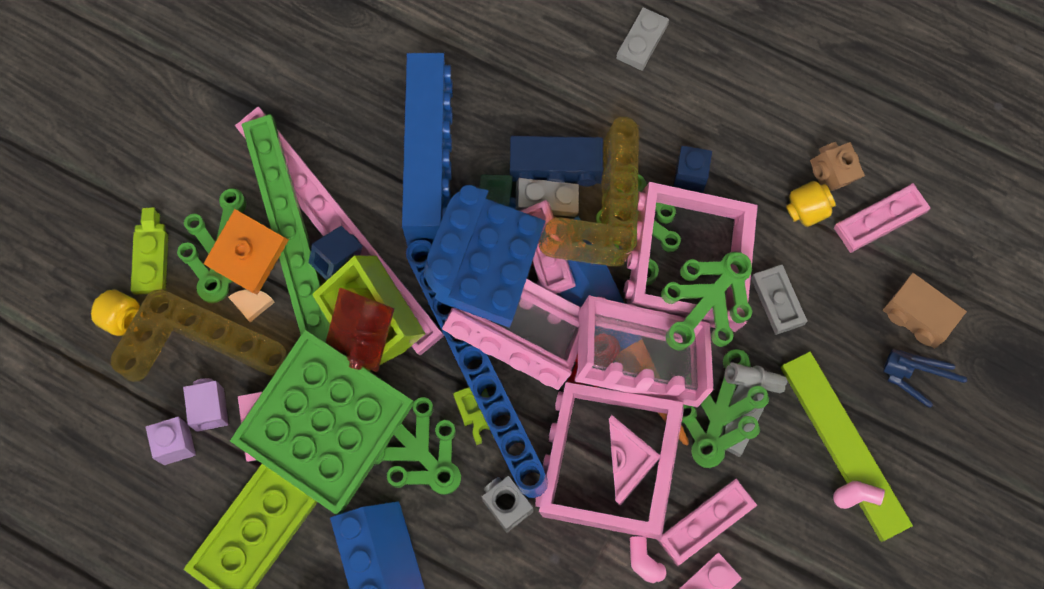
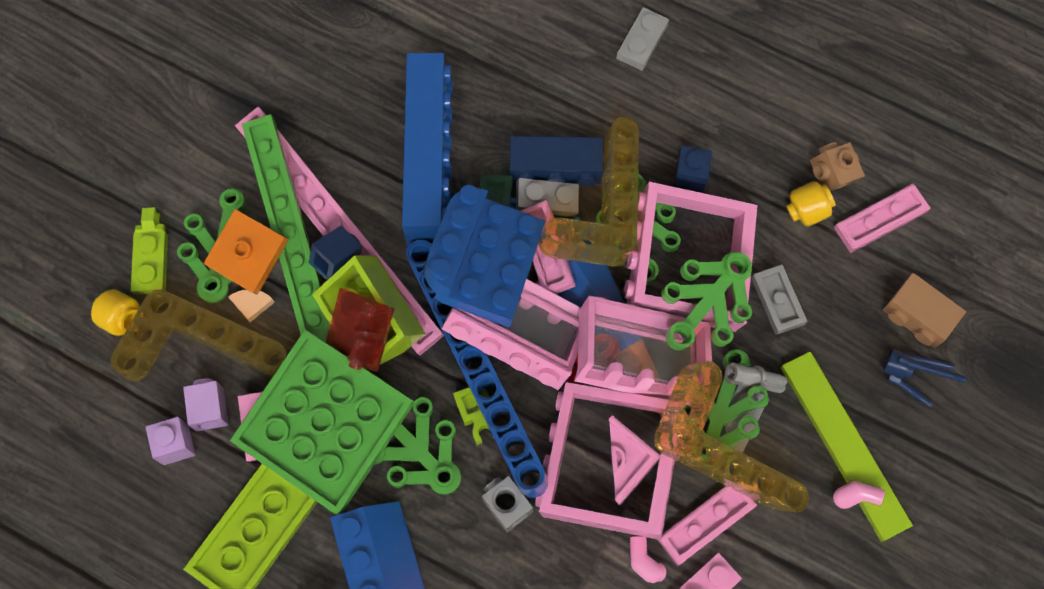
none -> clear yellow beam [654,361,809,513]

